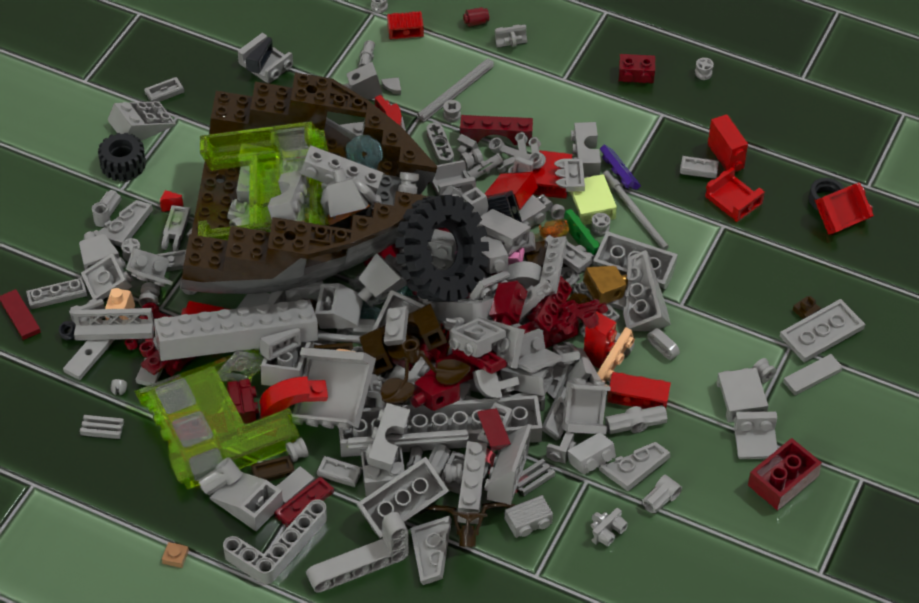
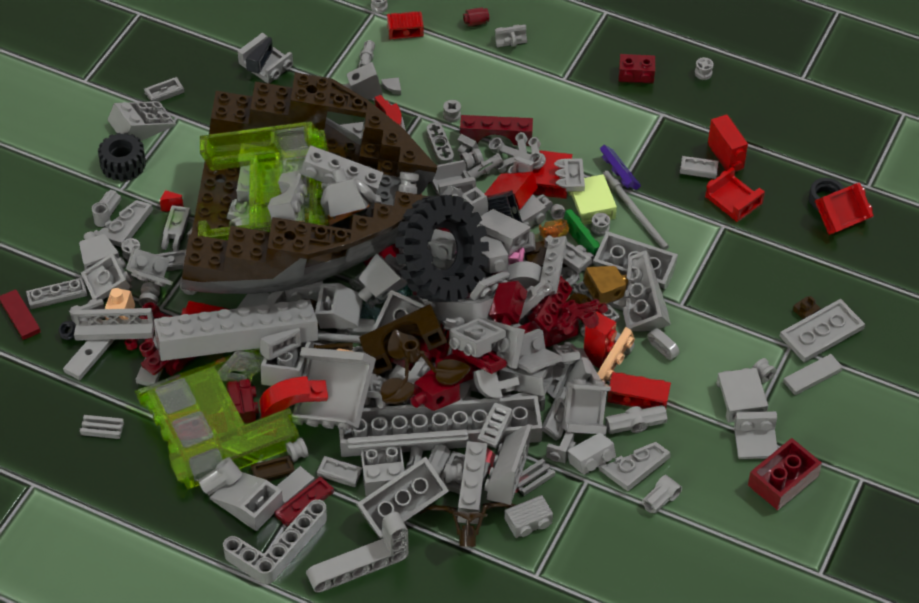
light grey hinge [111,379,127,395] -> none
medium nougat plate [162,542,189,568] -> none
clear light blue plate [346,135,383,170] -> none
light grey arch [365,403,410,472] -> none
light grey plate [384,306,409,346] -> none
light grey wing [410,516,452,585] -> none
light grey axle [417,58,494,122] -> none
dark red slope [477,408,511,452] -> none
light grey arch [571,122,601,175] -> none
light grey hips [591,508,628,547] -> none

